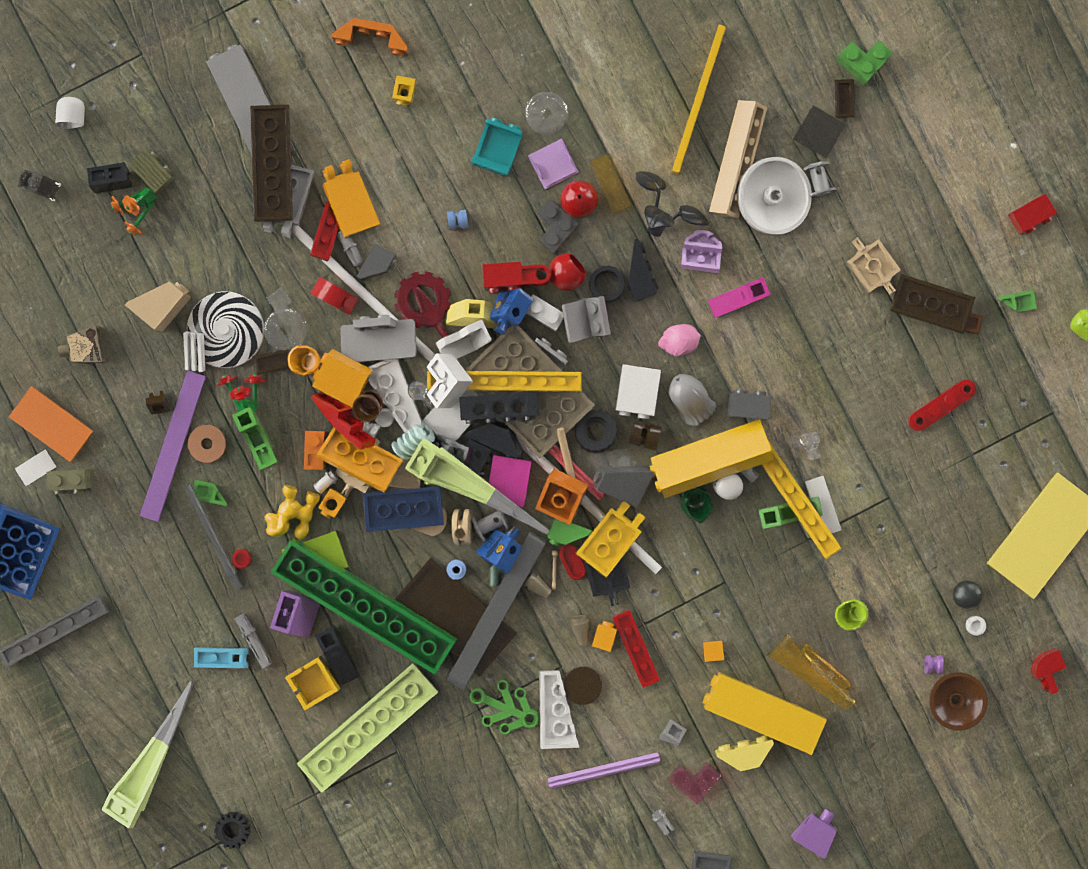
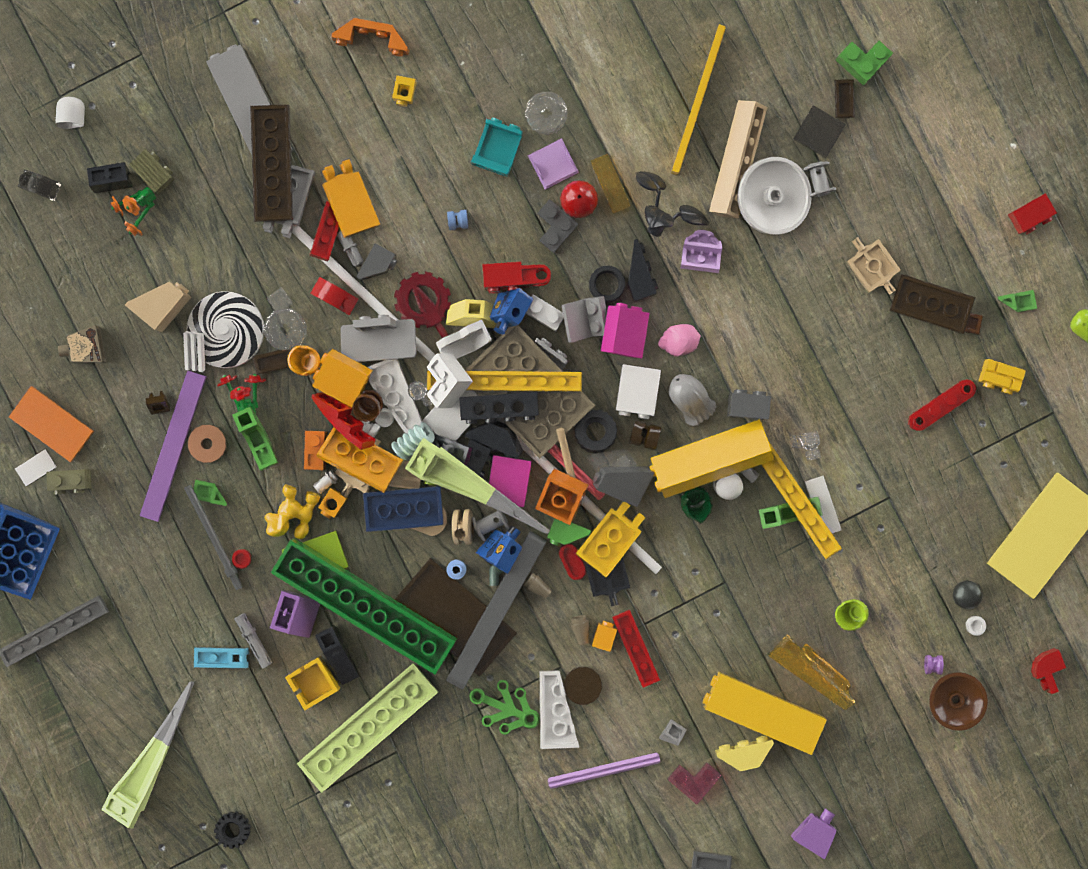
red helmet [549,253,586,291] -> none
tan hinge [551,550,559,590] -> none
light grey pin [652,809,674,835] -> none
light orange tile [703,640,724,662] -> none
dark pink slope [708,277,770,318] -> none
none -> dark pink brick [601,303,650,359]
none -> yellow brick [978,359,1026,395]

